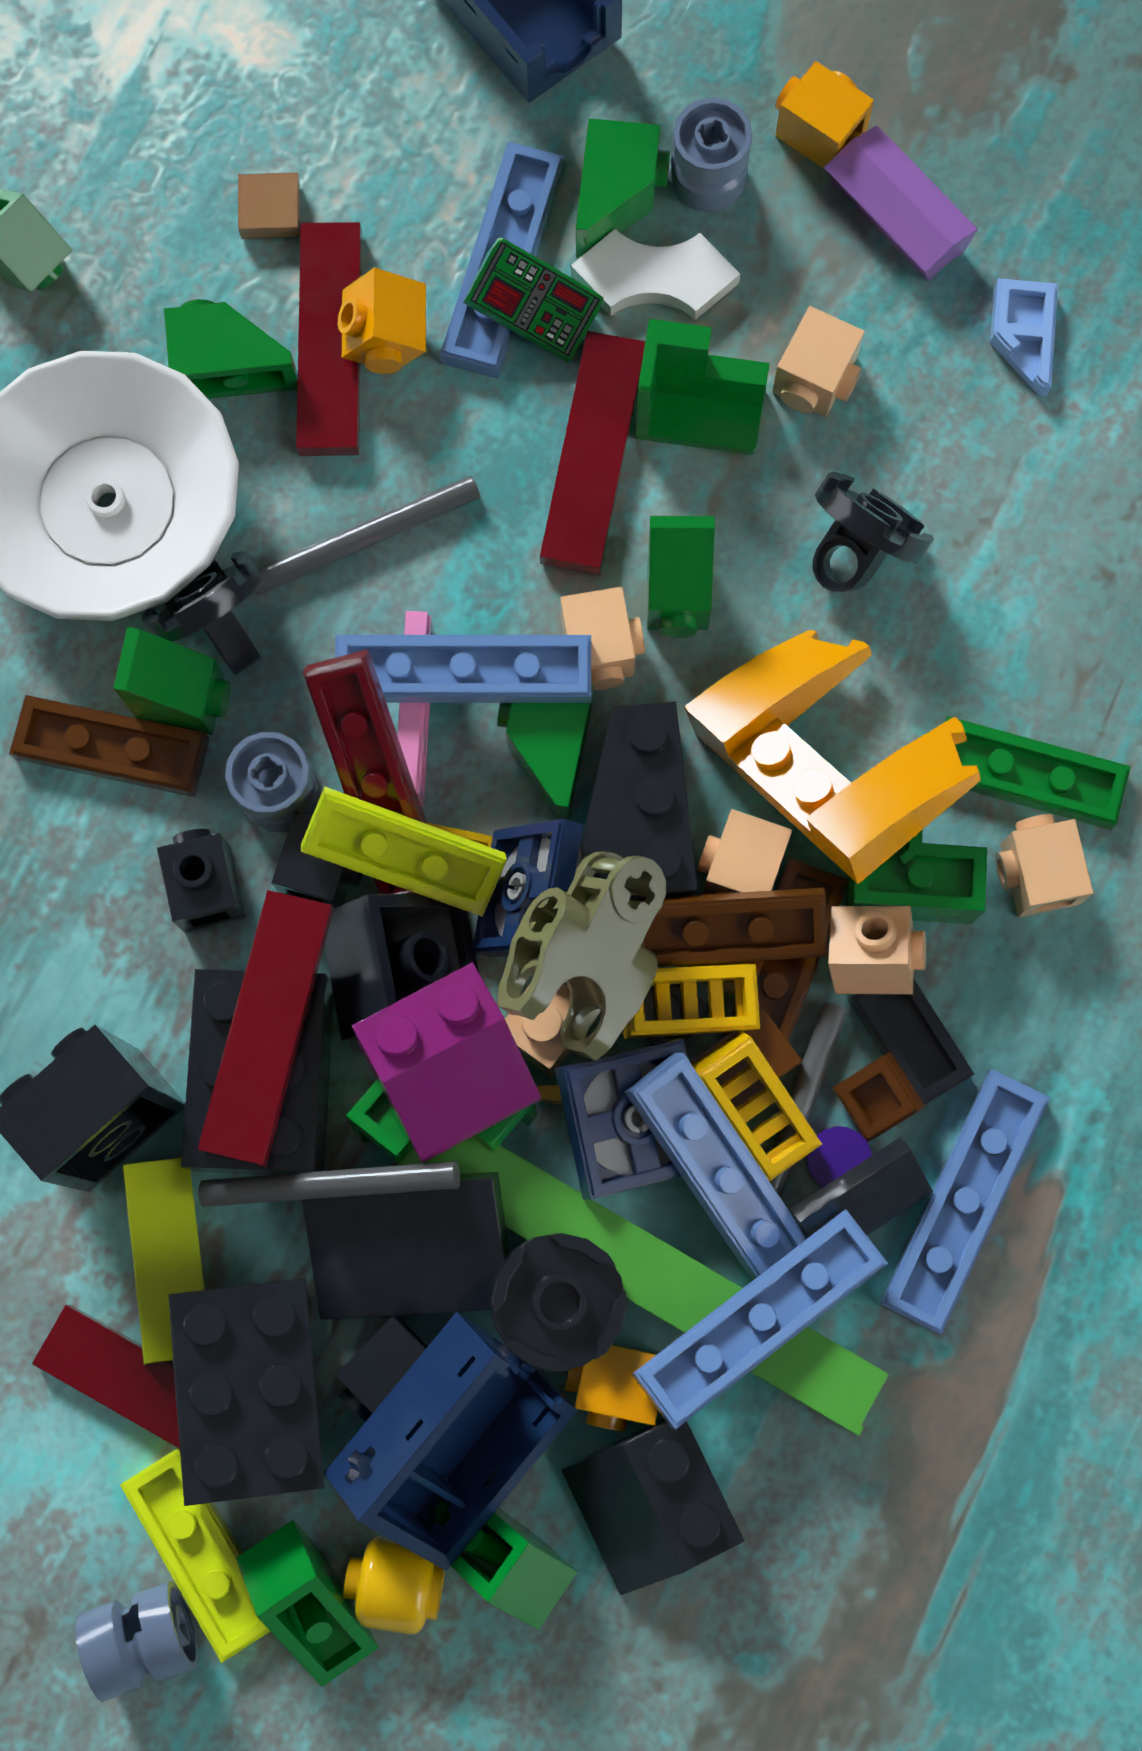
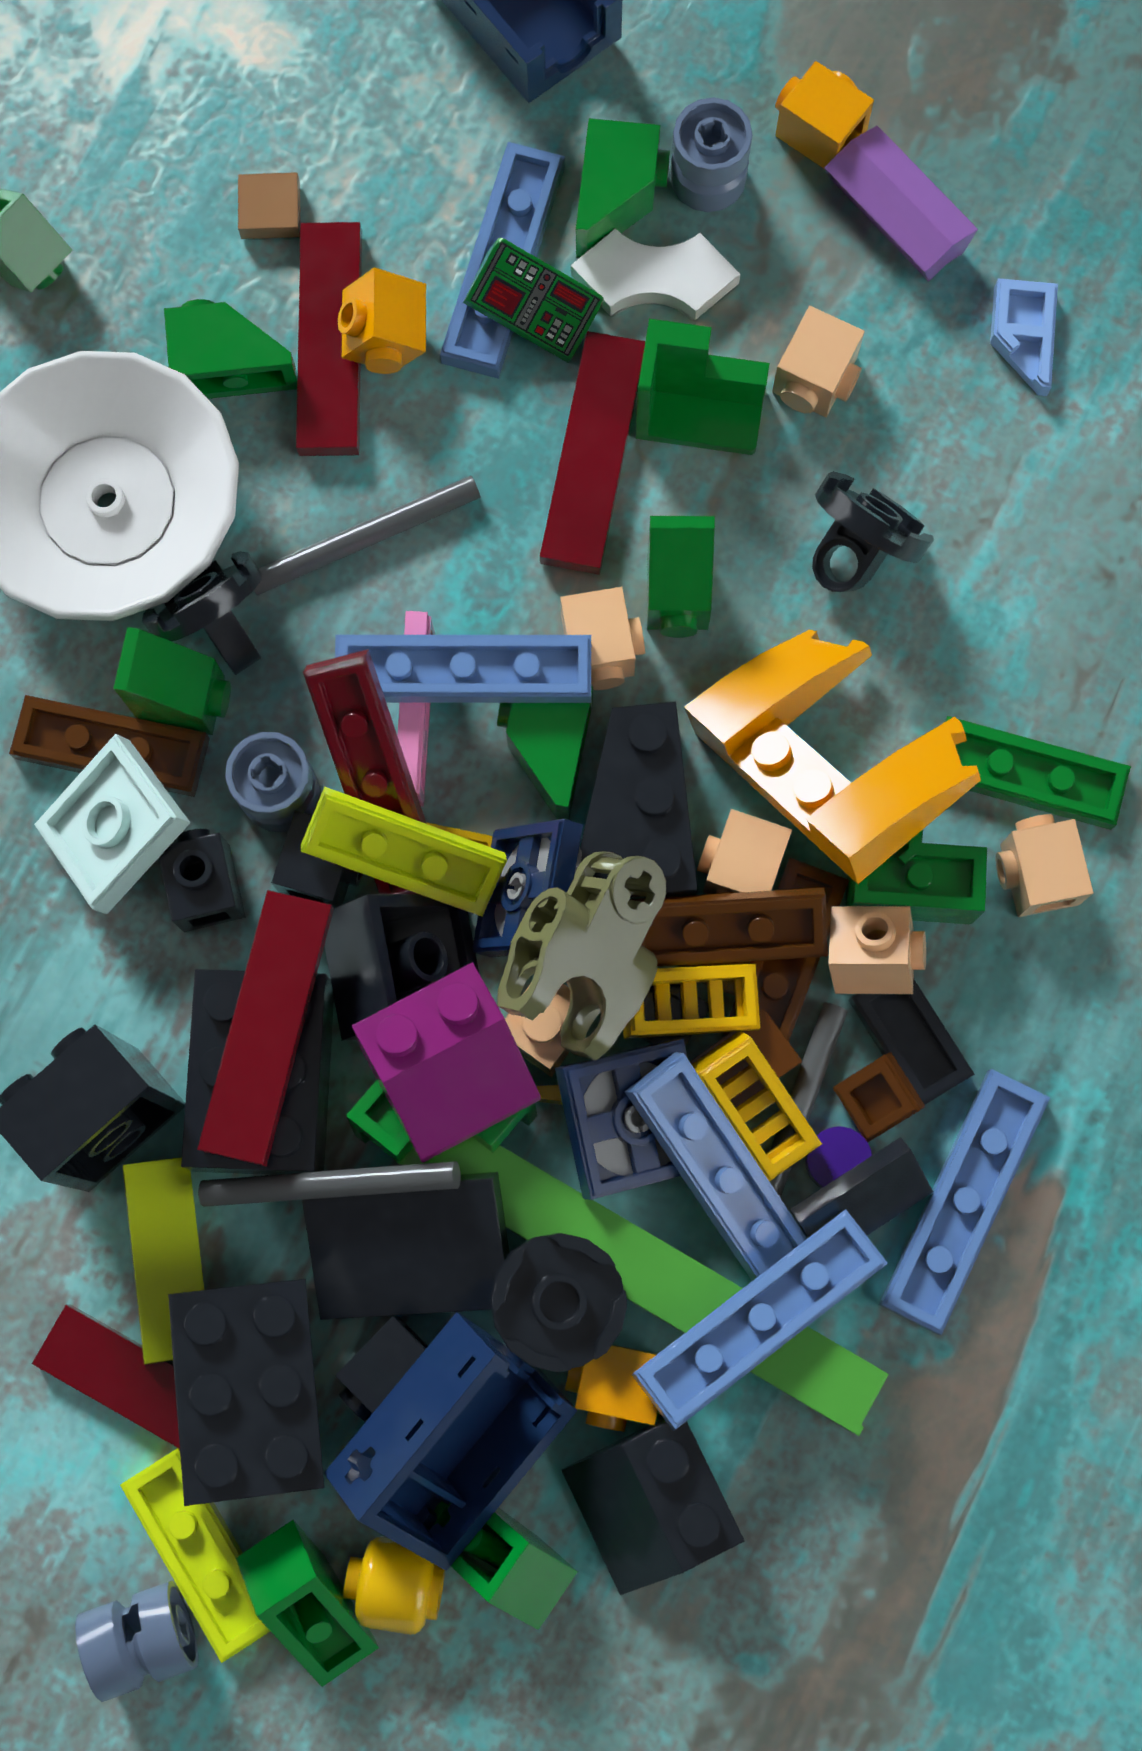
none -> light aqua tile [34,734,190,914]

